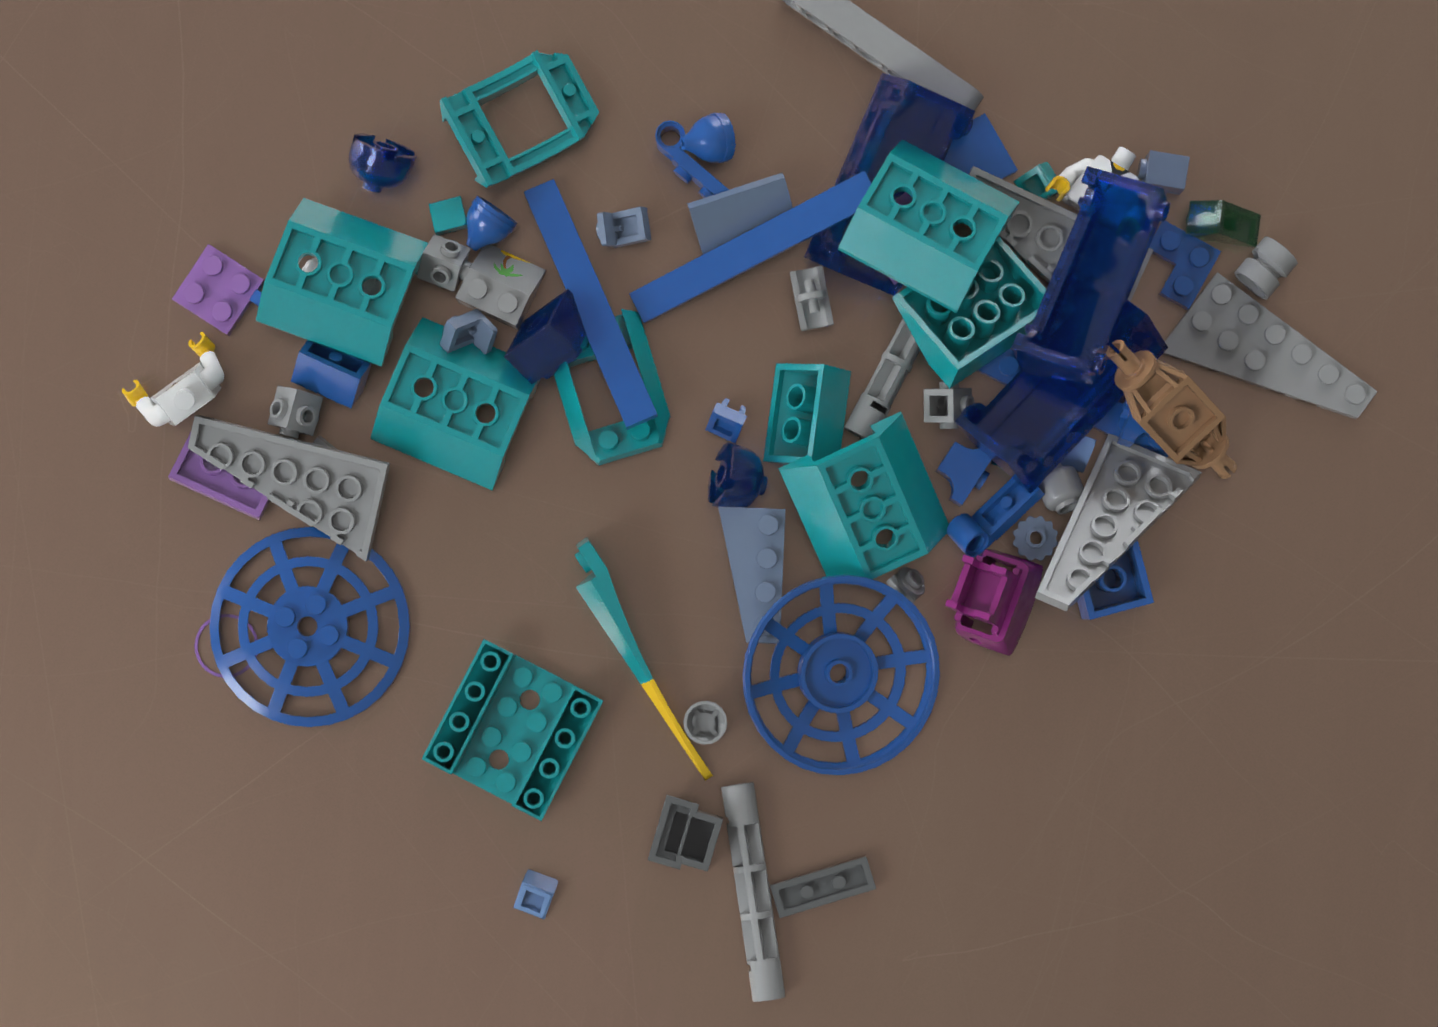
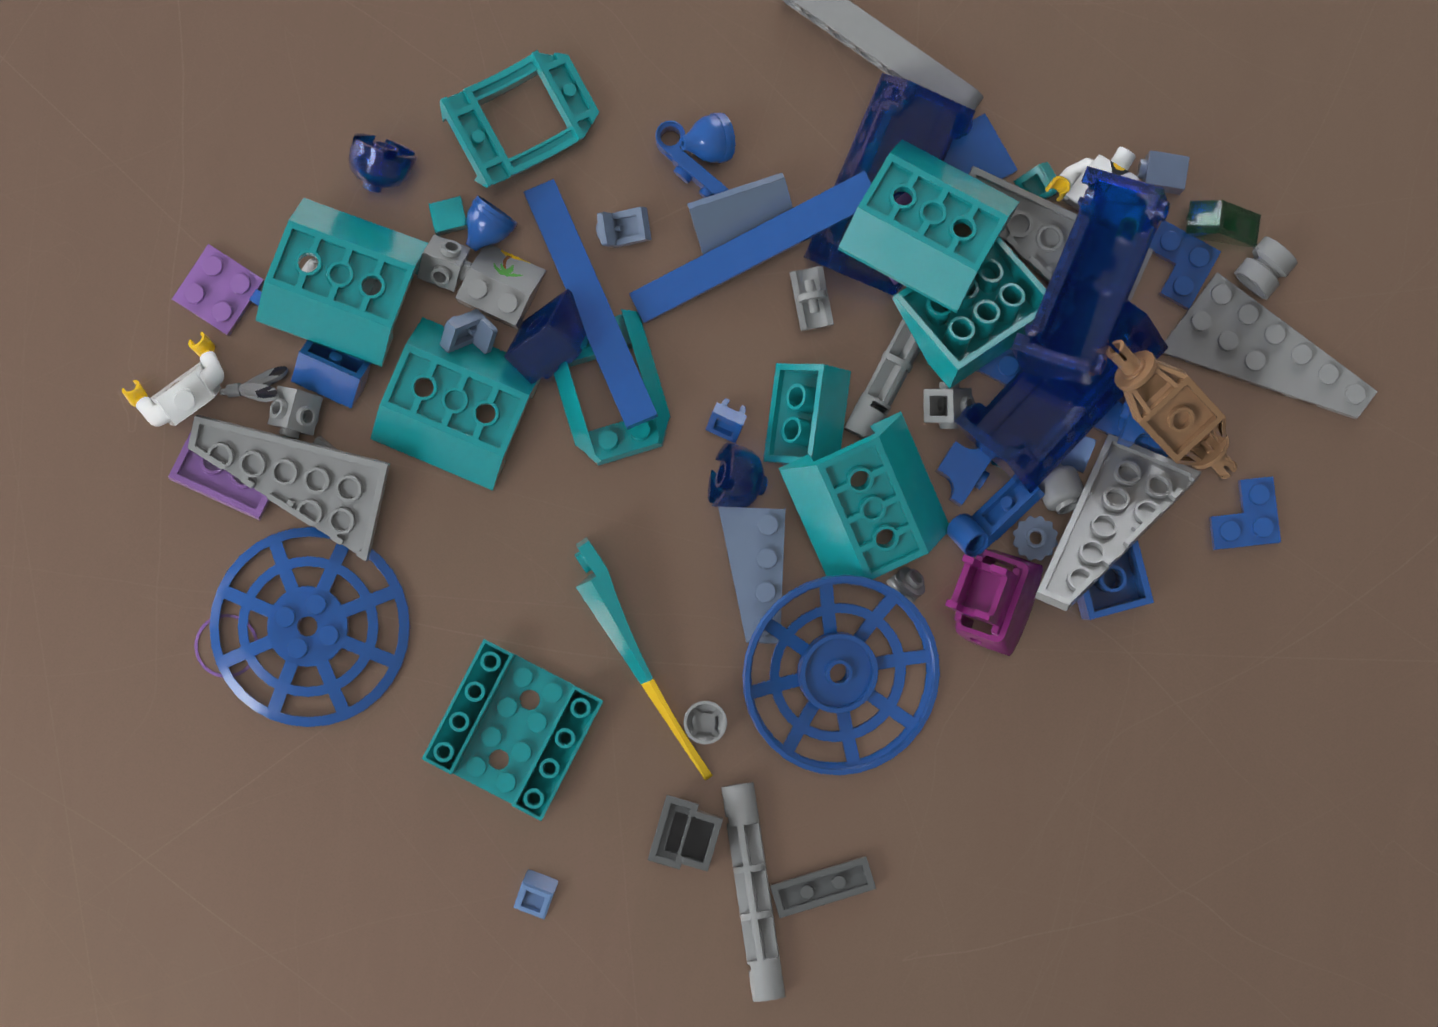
none -> light grey piece [219,366,289,402]
none -> blue plate [1209,476,1281,550]

